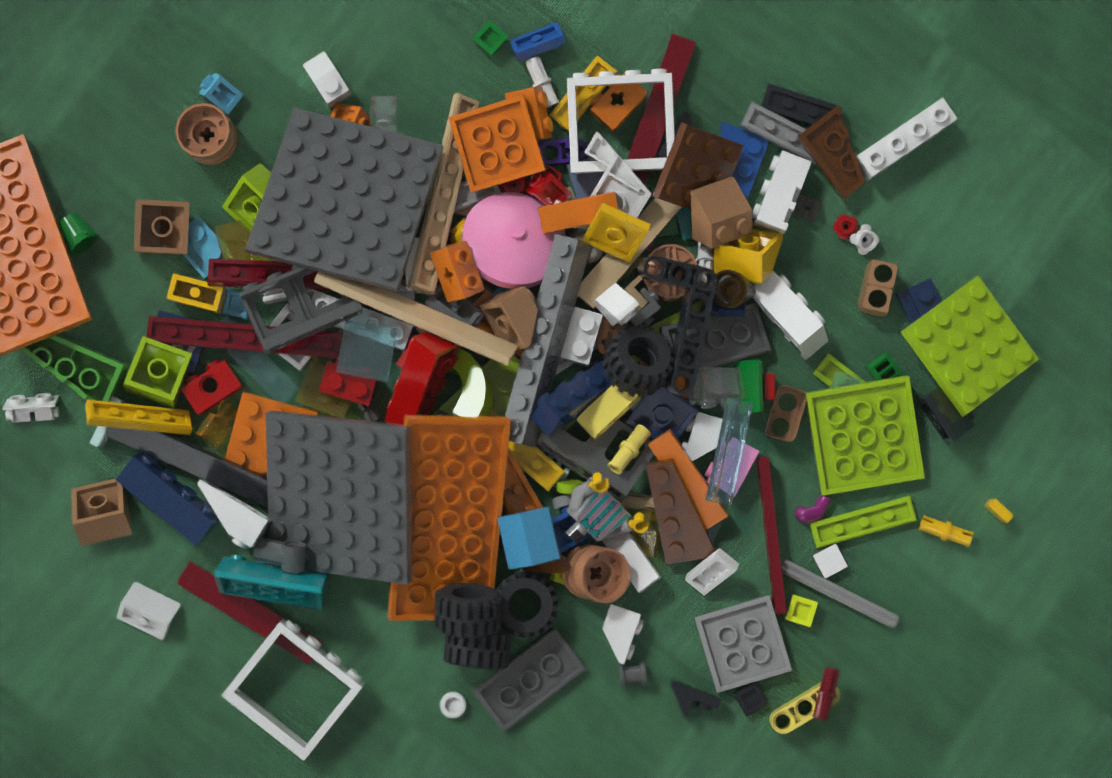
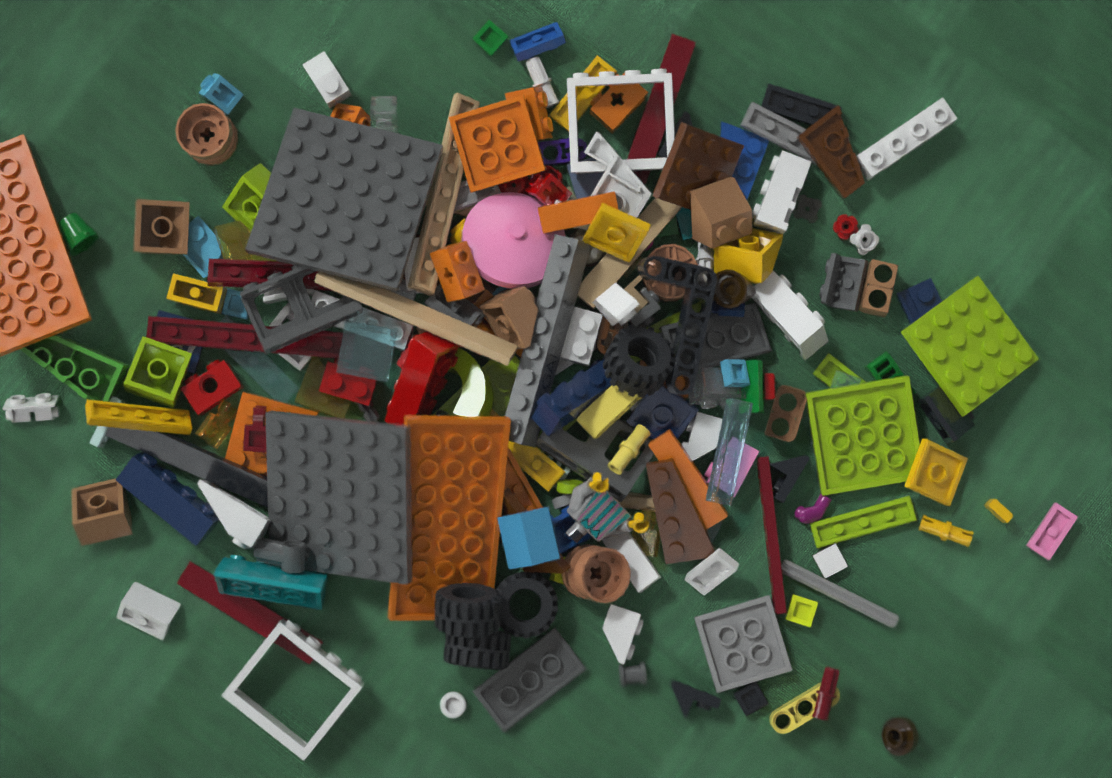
none -> dark red plate [243,405,267,453]
none -> medium azure tile [720,359,750,387]
none -> black slope [770,455,810,503]
none -> dark grey bracket [820,253,869,312]
none -> dark brown plate [881,716,919,756]
none -> yellow tile [904,438,968,506]
none -> bright pink plate [1026,503,1078,560]

